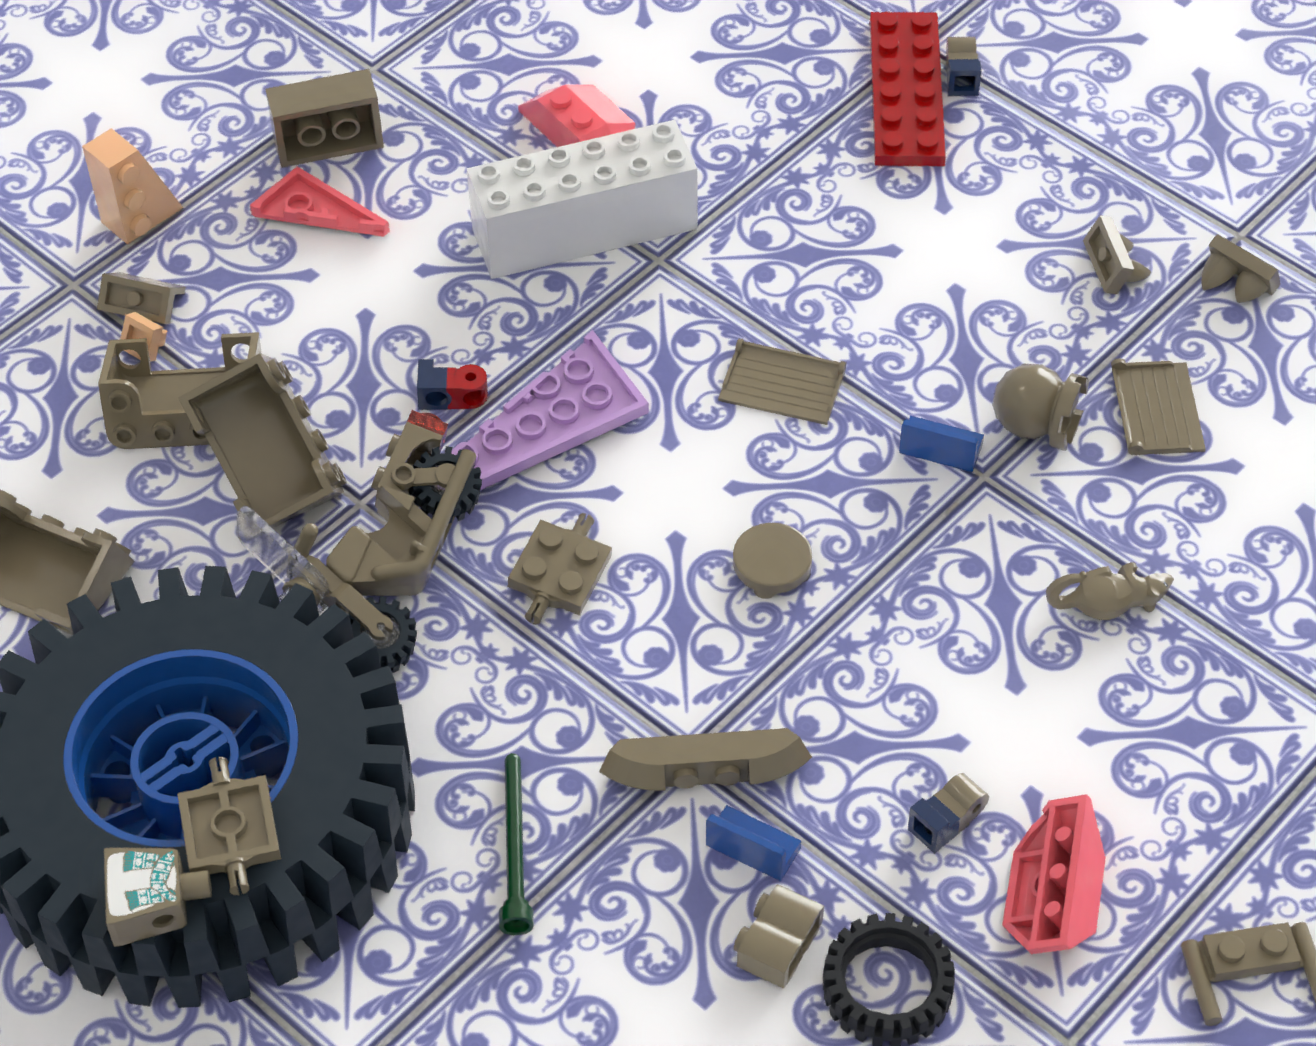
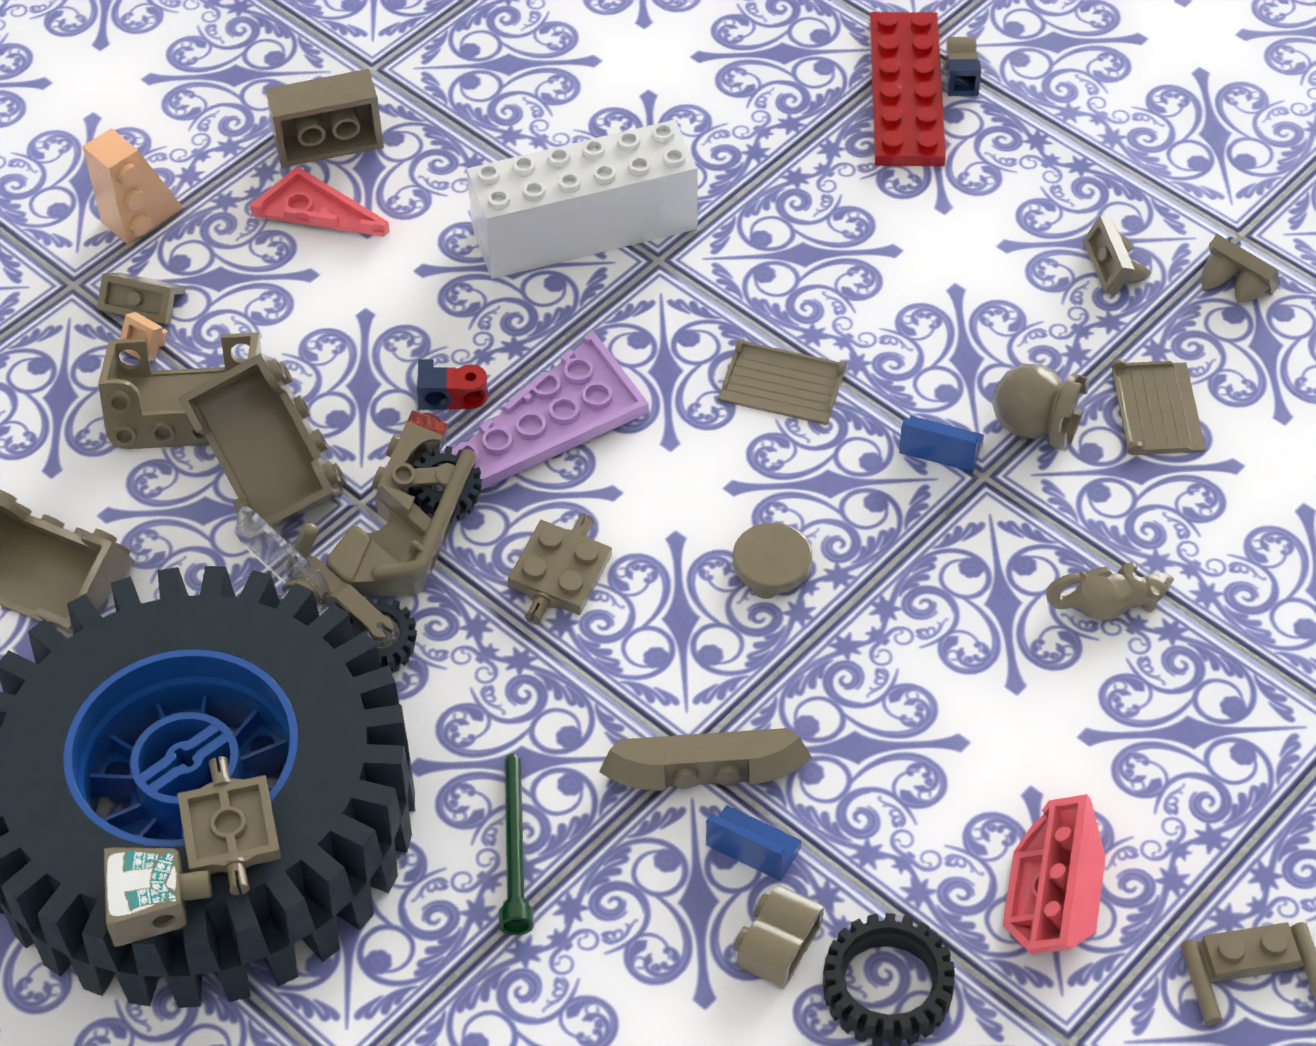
coral wedge [518,84,635,147] -> none
leg [908,773,989,854] -> none

